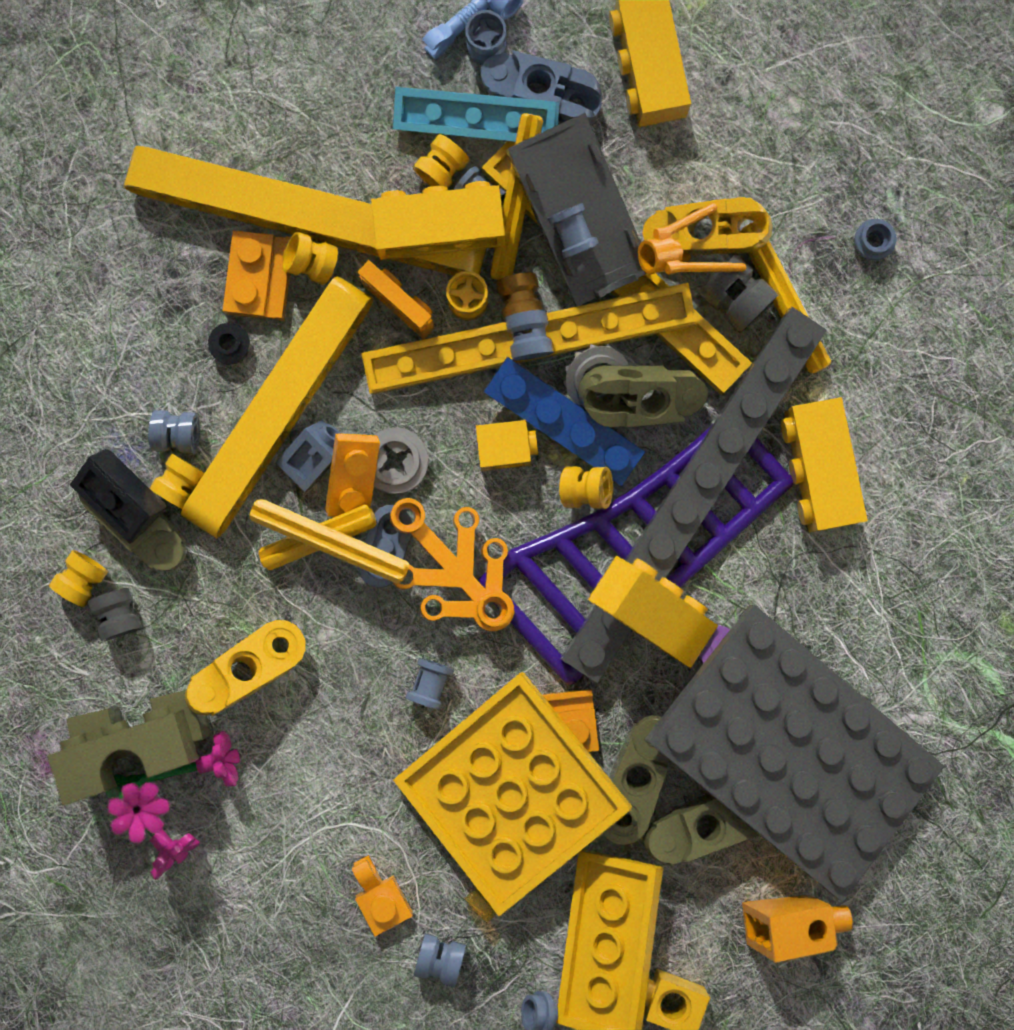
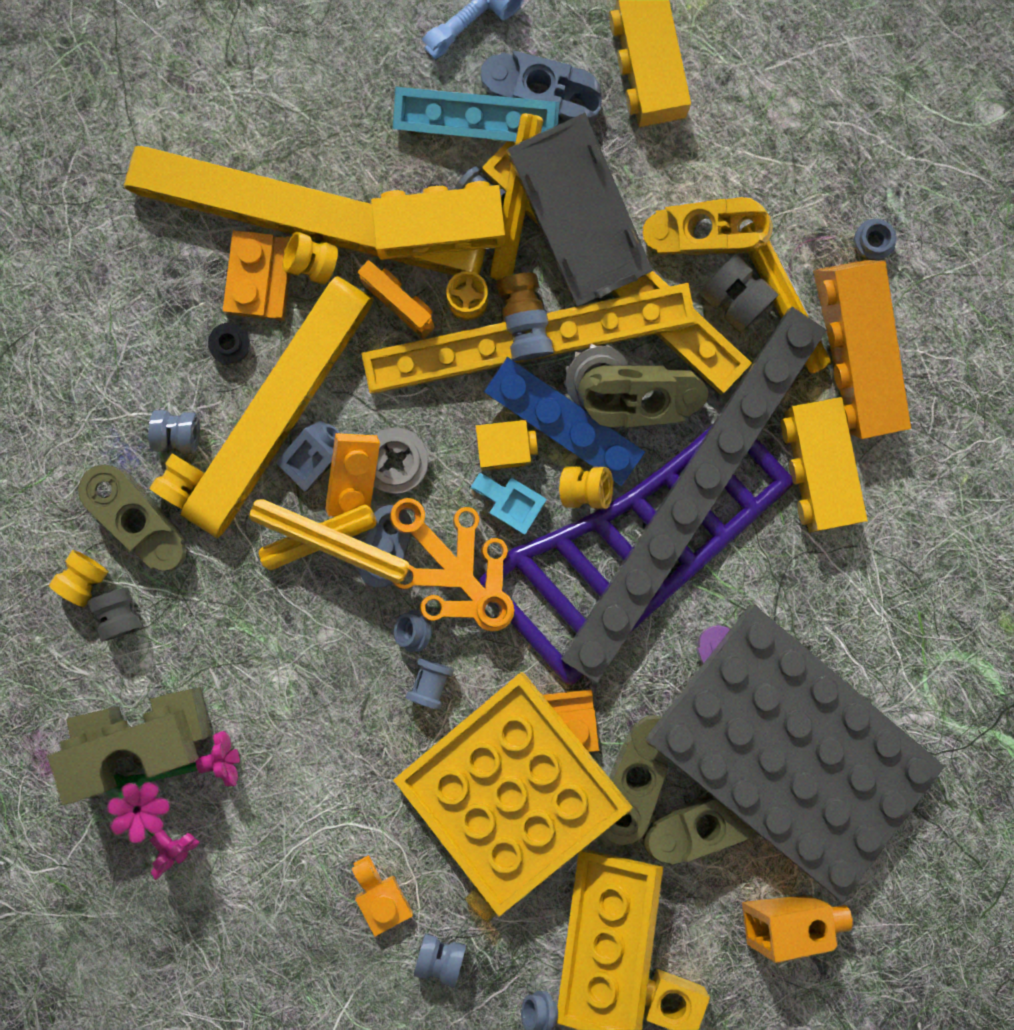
black slope [70,449,166,544] -> none
yellow piece [185,620,305,716] -> none
yellow wheel [413,134,470,189] -> none
sand blue wheel [465,10,506,65] -> none
sand blue bush [547,203,599,258] -> none
yellow brick [588,556,718,668] -> none
light orange plant [638,203,747,274] -> none
none -> sand blue plate [394,610,432,652]
none -> medium azure plate [470,473,547,535]
none -> light orange wedge [813,261,911,439]

